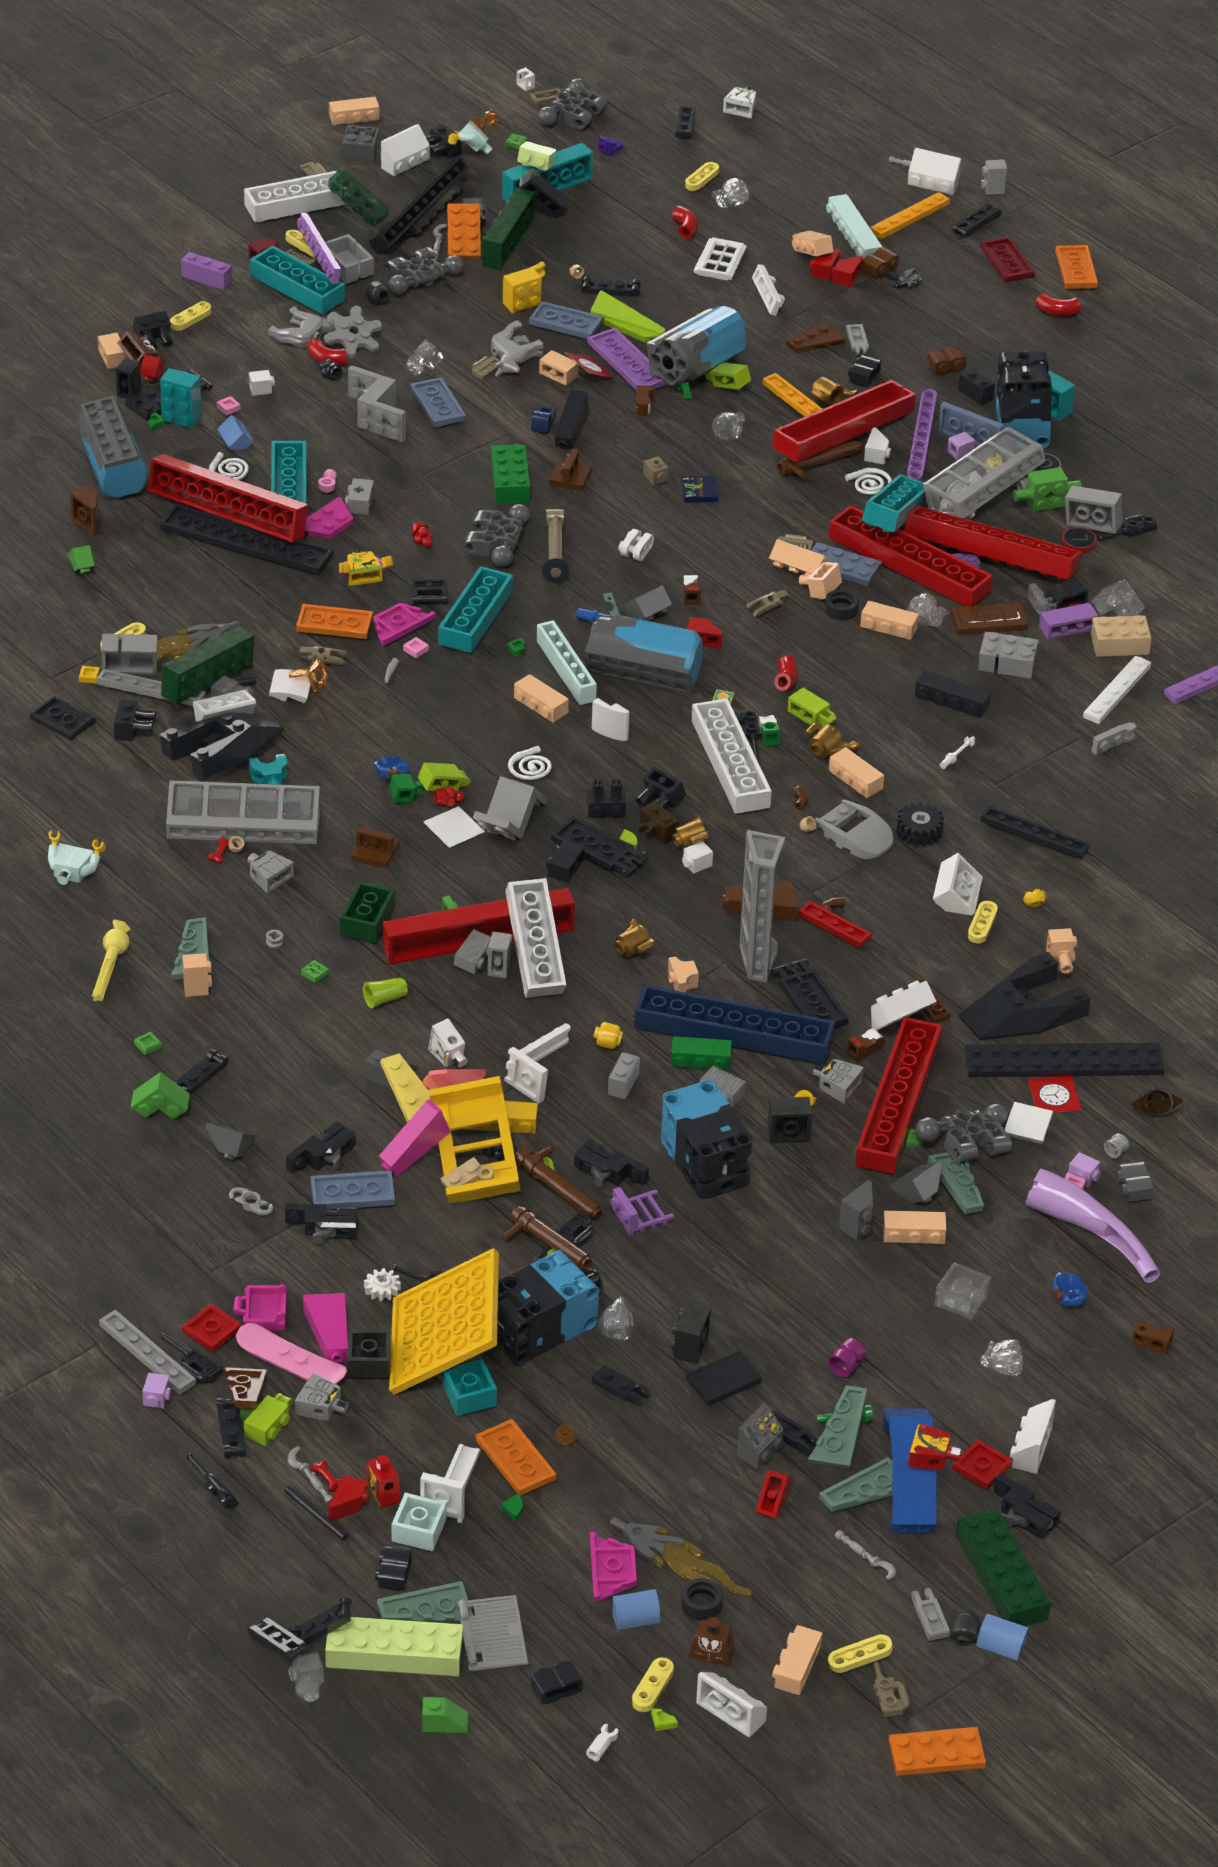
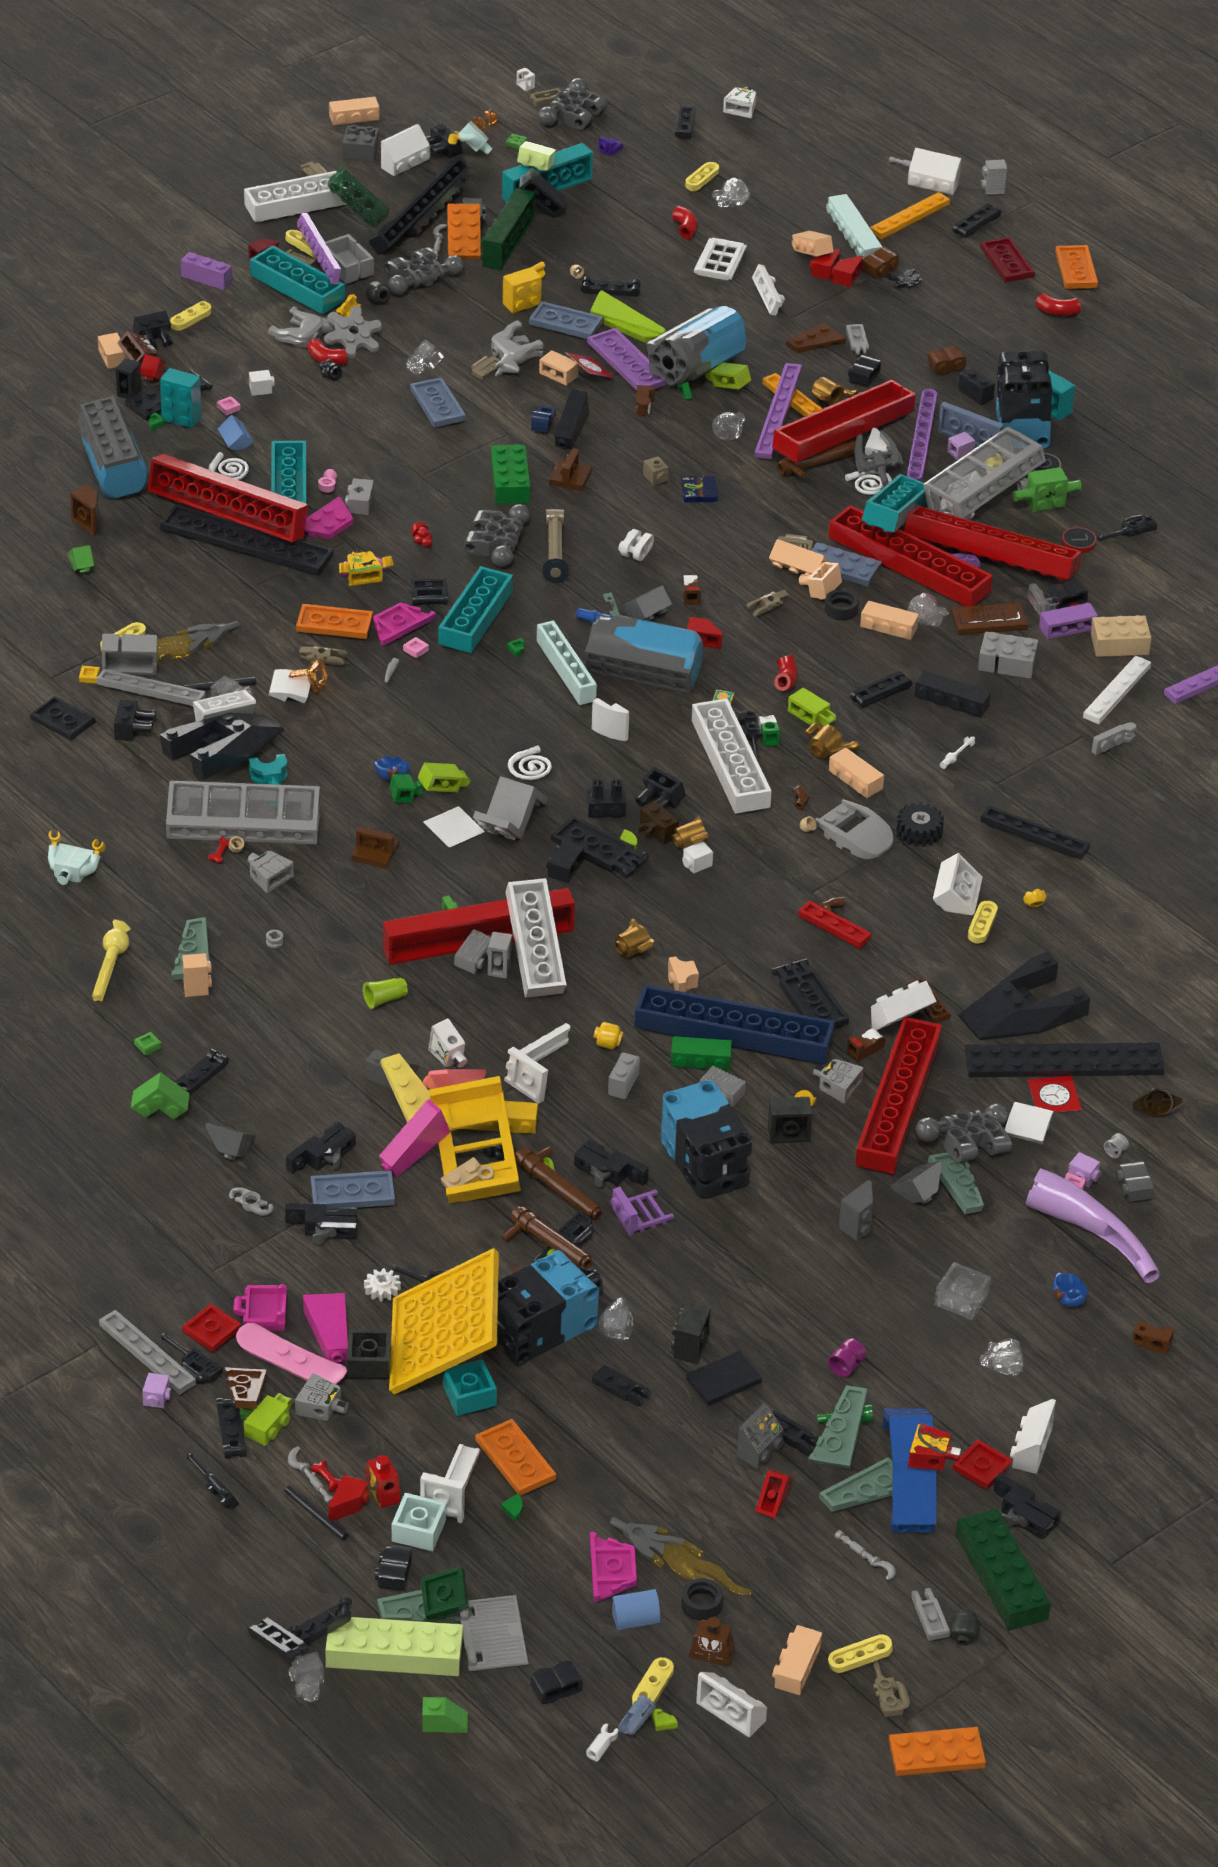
dark green brick [161,626,255,705] -> none
bright green tile [301,960,329,983] -> none
dark green brick [340,881,395,943] -> none
light grey bracket [348,365,406,442] -> none
red piece [434,787,465,808] -> none
light nougat brick [514,674,569,722] -> none
clear orange plate [555,1425,576,1445] -> none
reddish brown slope [721,882,799,921] -> none
light grey window [739,830,785,983] -> none
light nougat brick [883,1211,946,1244] -> none
bright green tile [906,1129,926,1148] -> none
medium blue brick [976,1614,1028,1661] -> none
light nougat brick [1046,928,1077,974] -> none
light grey brick [1065,486,1123,534] -> none
clear brick [1091,579,1145,616] -> none
none -> yellow hinge [336,294,361,317]
none -> dark green plate [421,1566,469,1620]
none -> sand blue hinge [618,1695,656,1735]
none -> medium lavender plate [755,363,802,459]
none -> black plate [850,671,913,708]
none -> dark grey bar [854,430,903,485]

